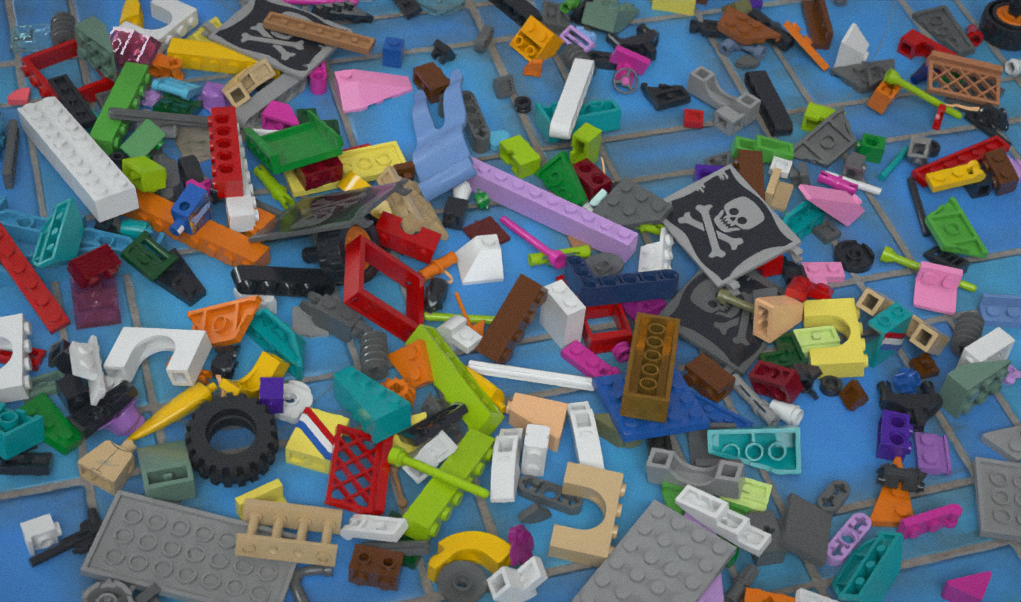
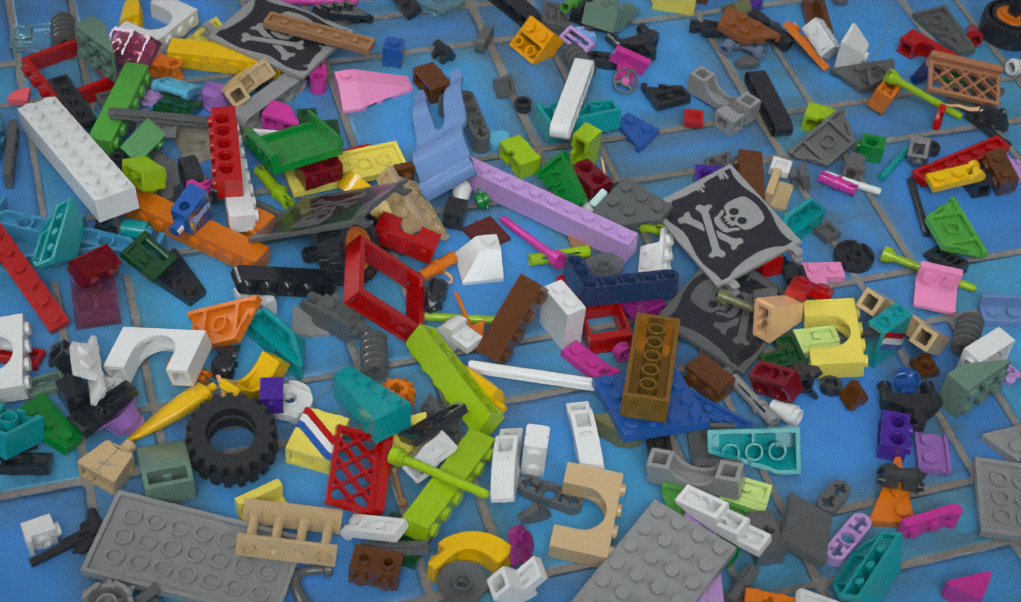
orange wing [388,339,434,390] -> none
light nougat slope [506,392,568,453] -> none
orange tile [522,59,543,78] -> none
bright green slope [730,135,794,163] -> none
bright pink wedge [798,184,865,227] -> none
none -> blue wing [618,113,660,153]
none -> white brick [802,17,840,59]

